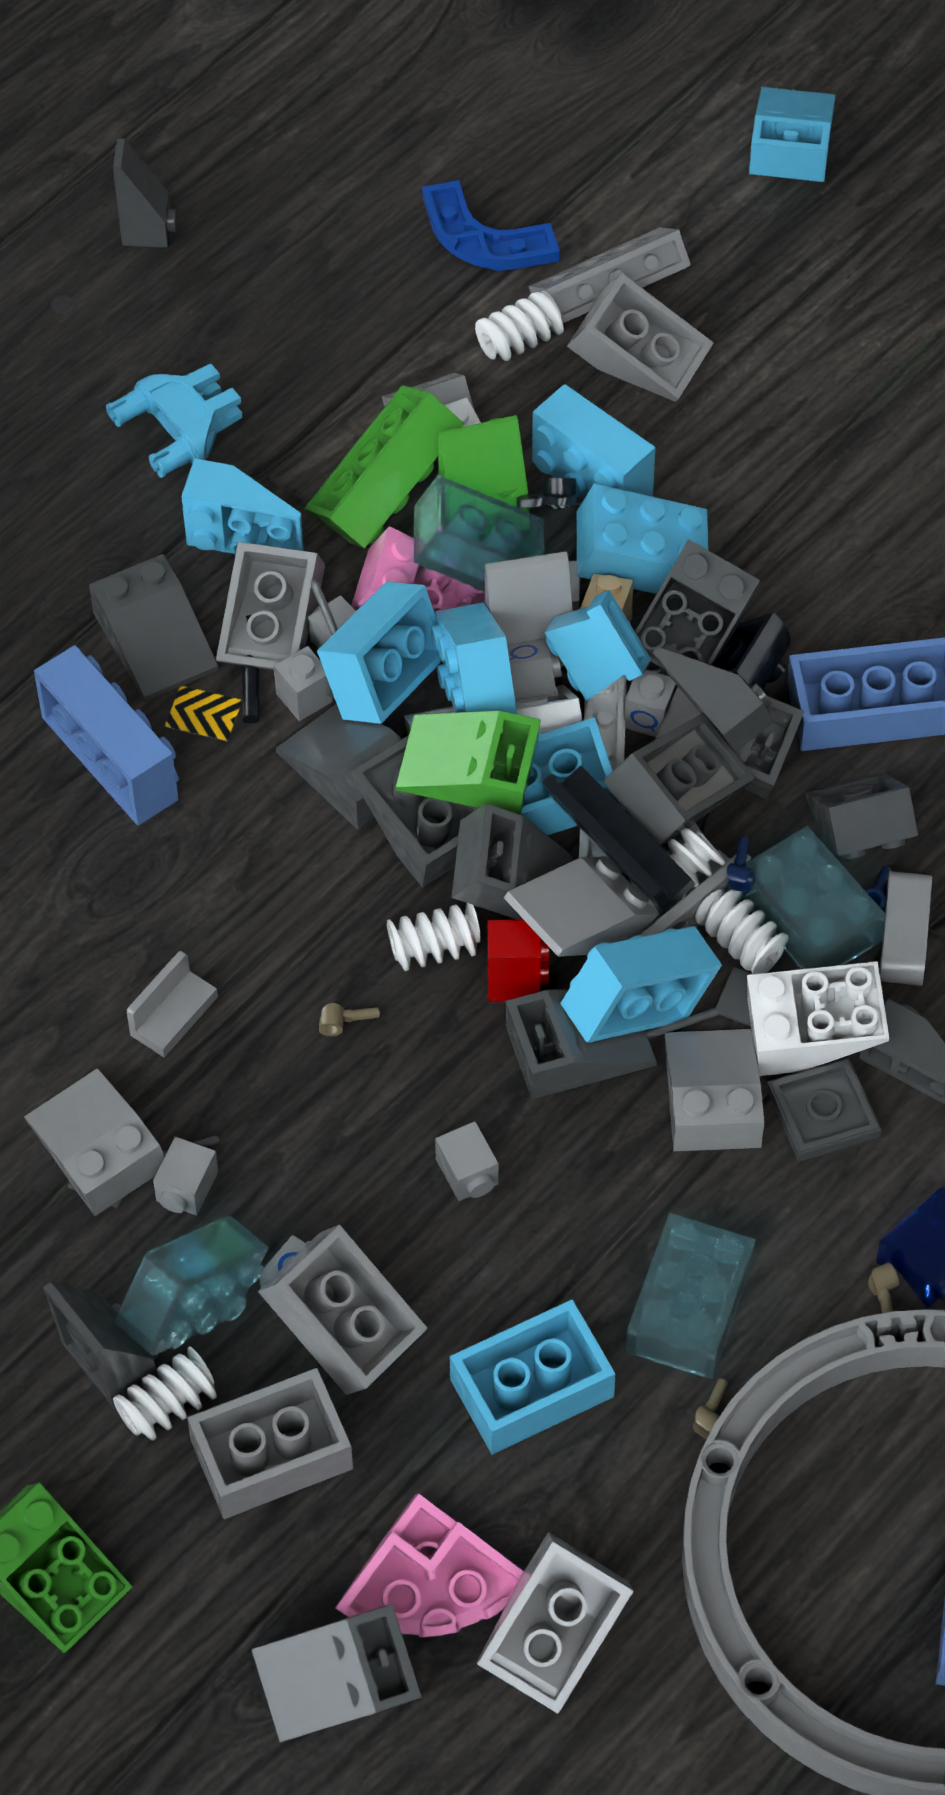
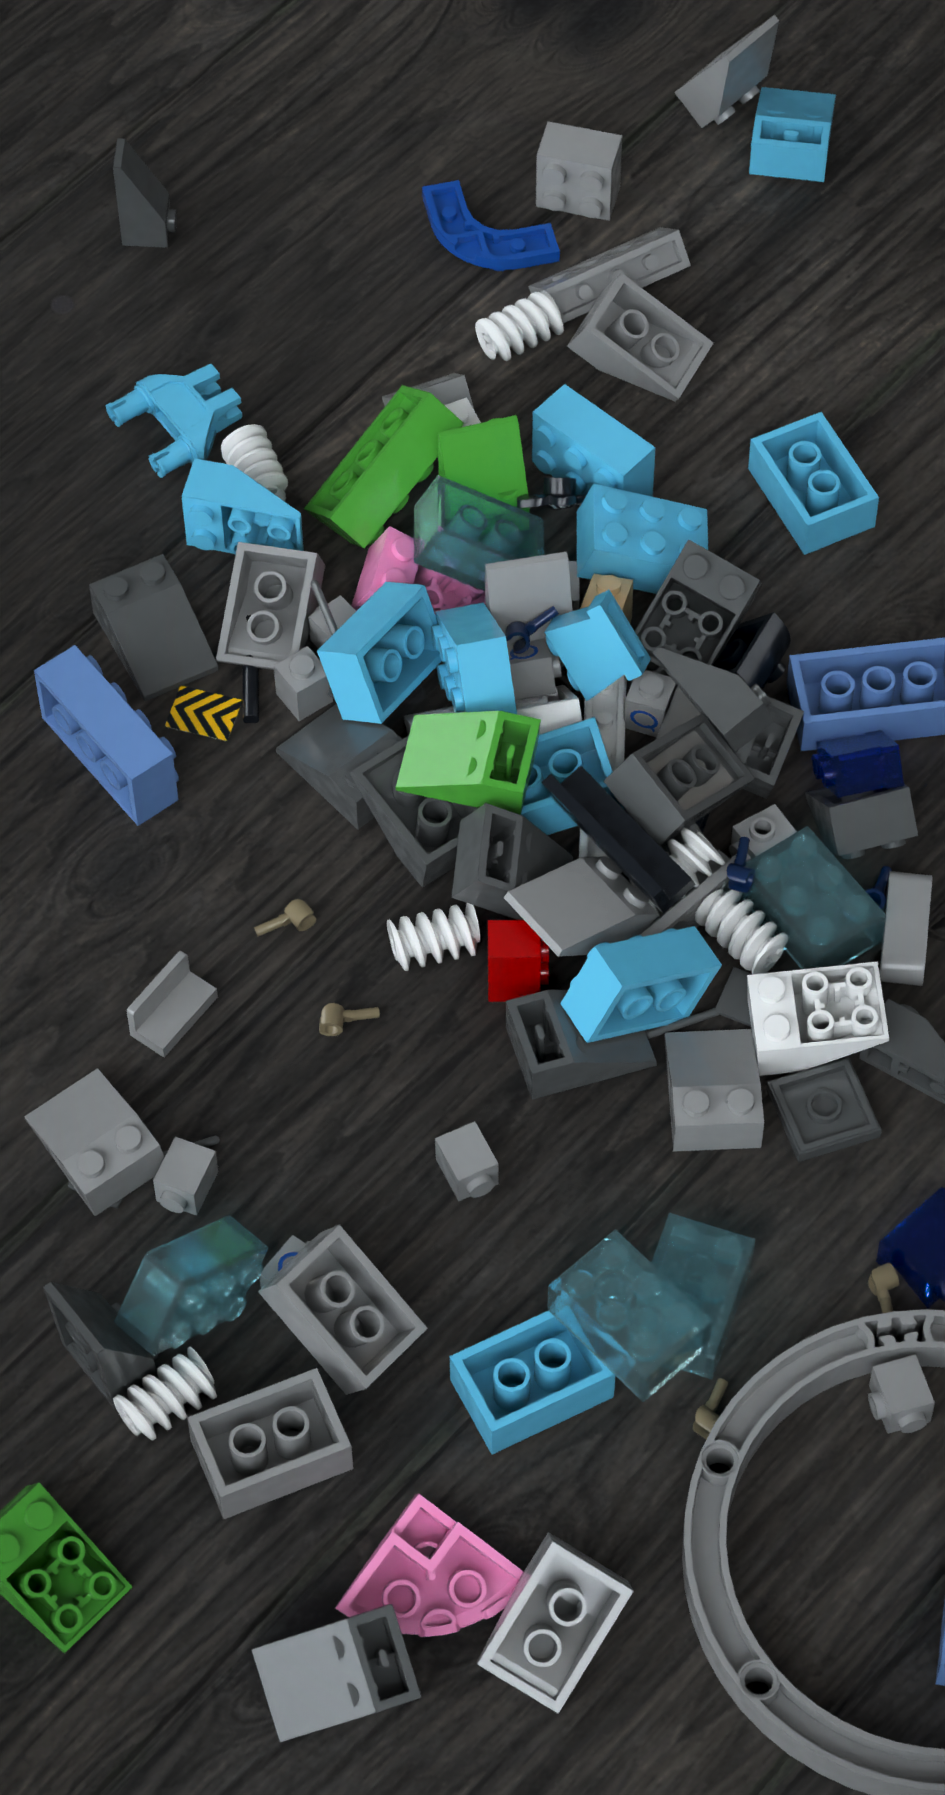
none -> white piece [221,424,288,501]
none -> dark tan hand [254,899,316,937]
none -> dark blue hand [506,606,559,654]
none -> light grey brick [536,121,622,221]
none -> clear light blue brick [548,1229,712,1402]
none -> light grey slope [674,15,779,128]
none -> light grey brick [729,804,799,878]
none -> medium azure brick [748,412,879,555]
none -> clear blue hips [812,730,904,798]
none -> light grey brick [868,1354,935,1434]

